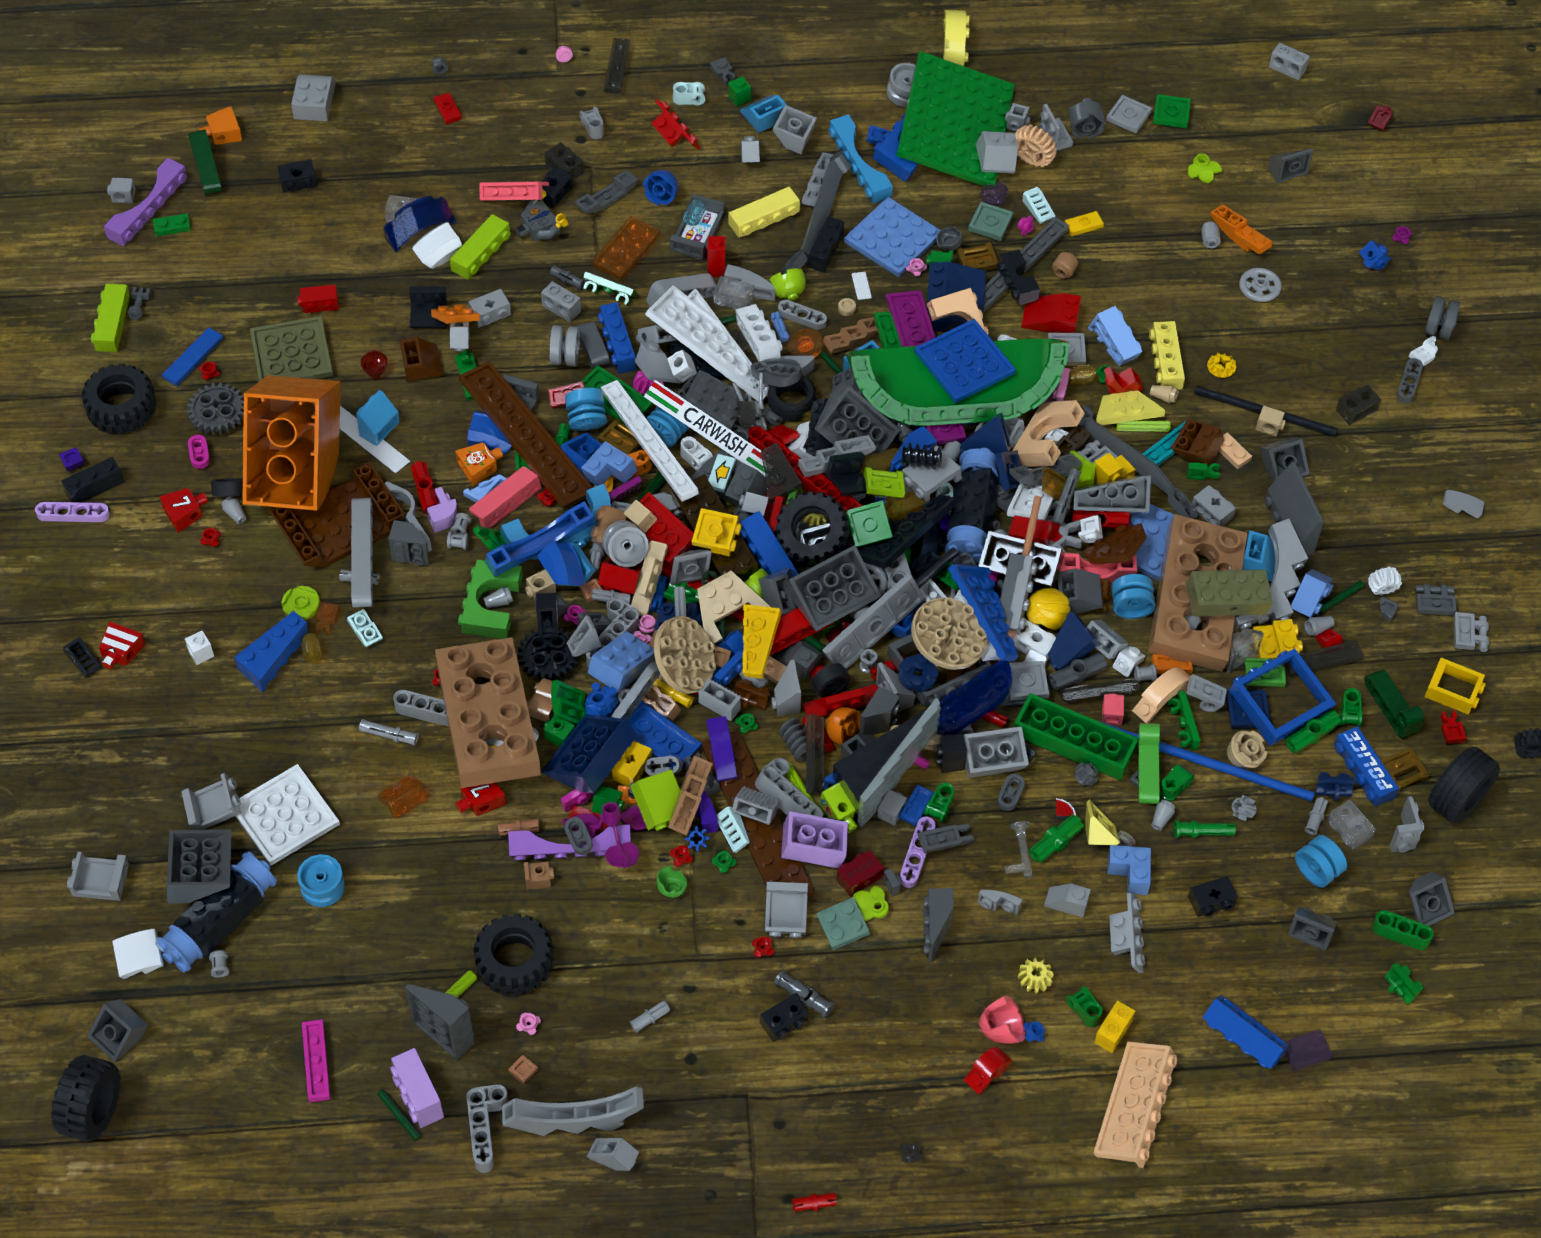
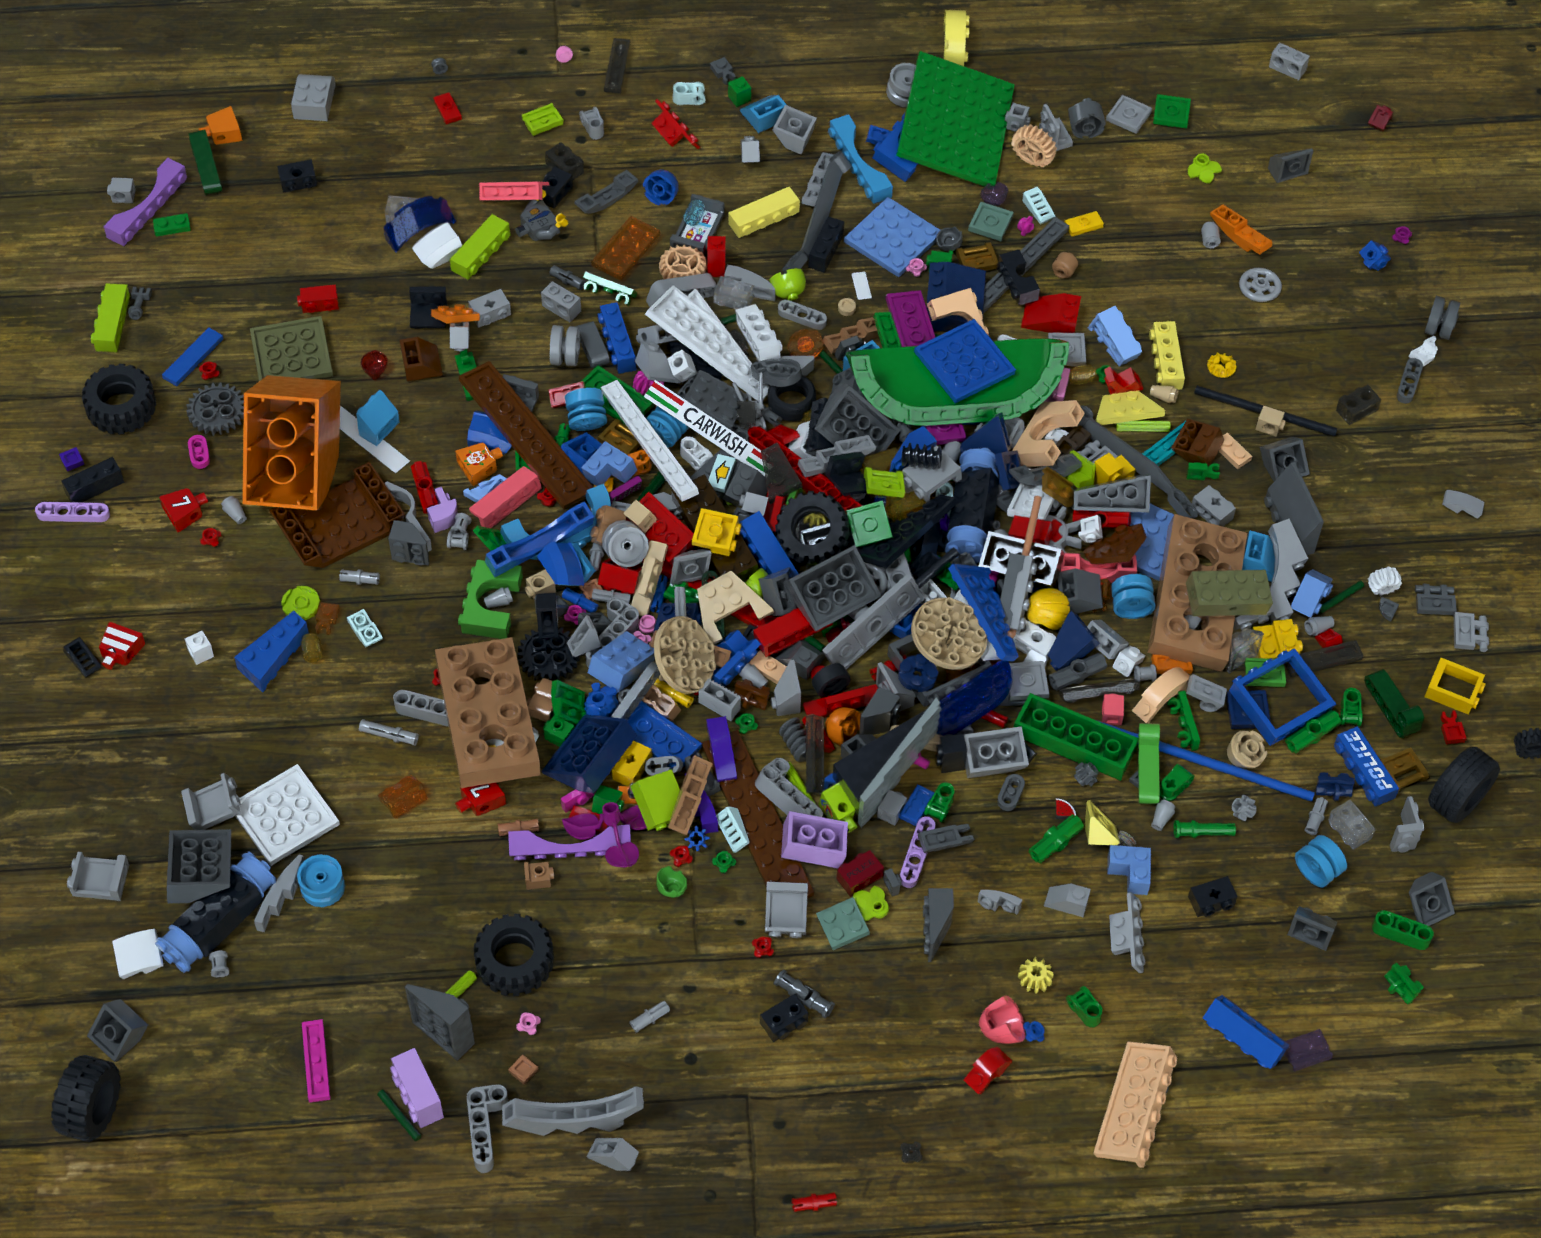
black tyre [211,478,243,497] -> none
light grey beam [351,497,373,608] -> none
dark grey plate [564,817,593,855] -> none
light grey brick [732,786,780,825] -> none
yellow wing [743,604,782,679] -> none
medium blue axle [771,311,790,343] -> none
light grey bush [859,649,877,674] -> none
light grey slope [976,131,1018,174] -> none
clear piece [1004,821,1033,878] -> none
dark grey pin [1051,468,1081,525] -> none
yellow brick [1094,1000,1135,1053] -> none
none -> light grey slope [254,855,304,932]
none -> lime plate [522,103,564,136]
none -> blue axle [562,587,598,613]
none -> light nougat gear [659,244,707,279]
none -> dark grey wing [834,336,866,361]

